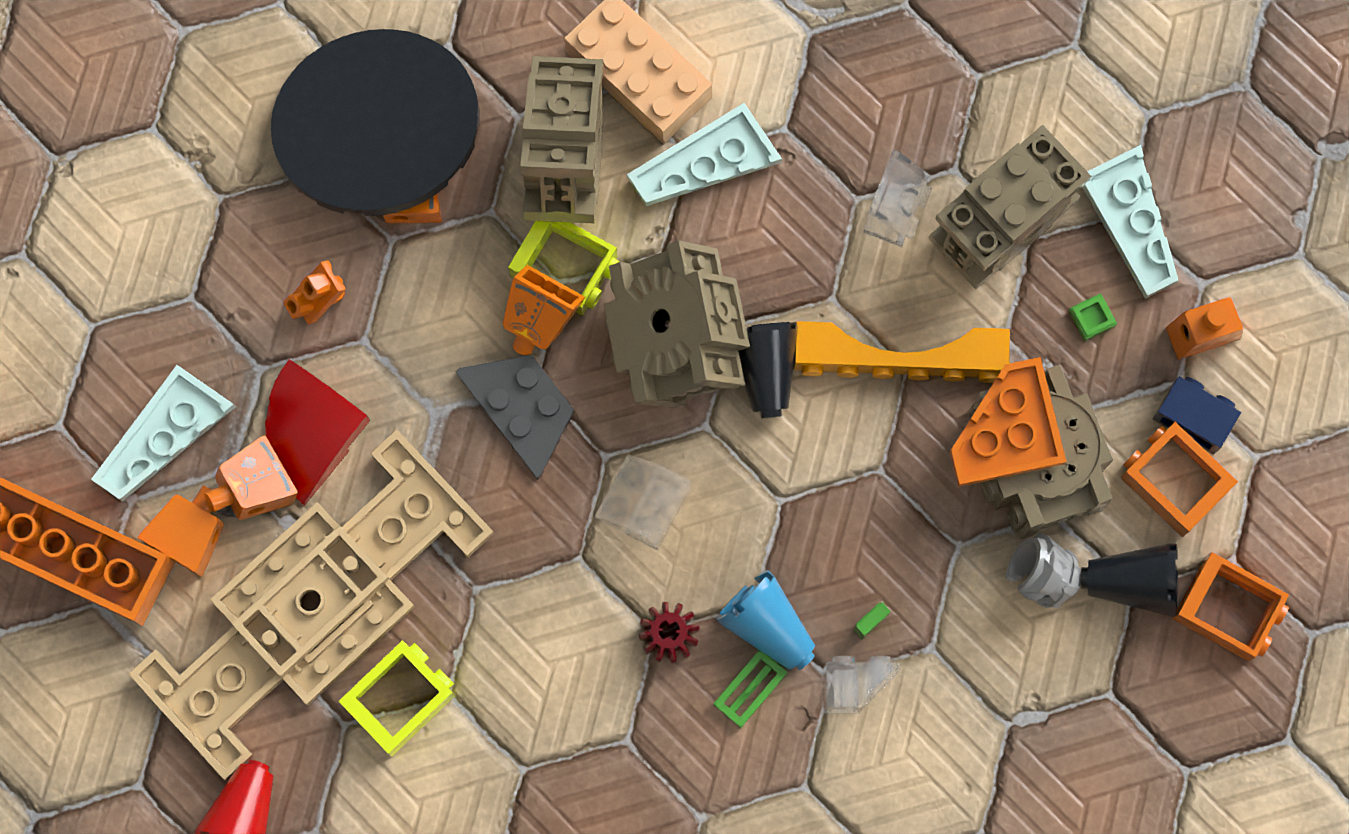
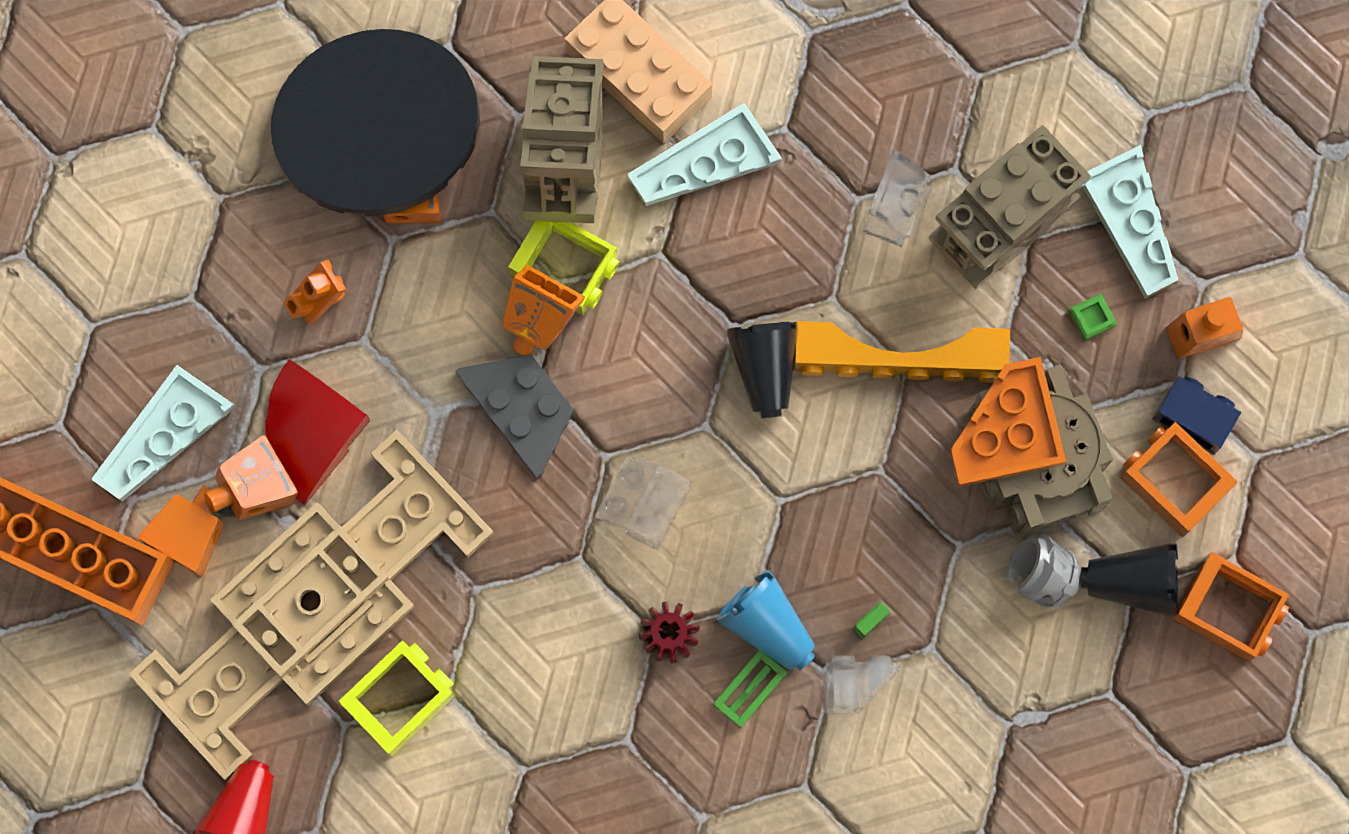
dark tan piece [604,240,750,408] -> none

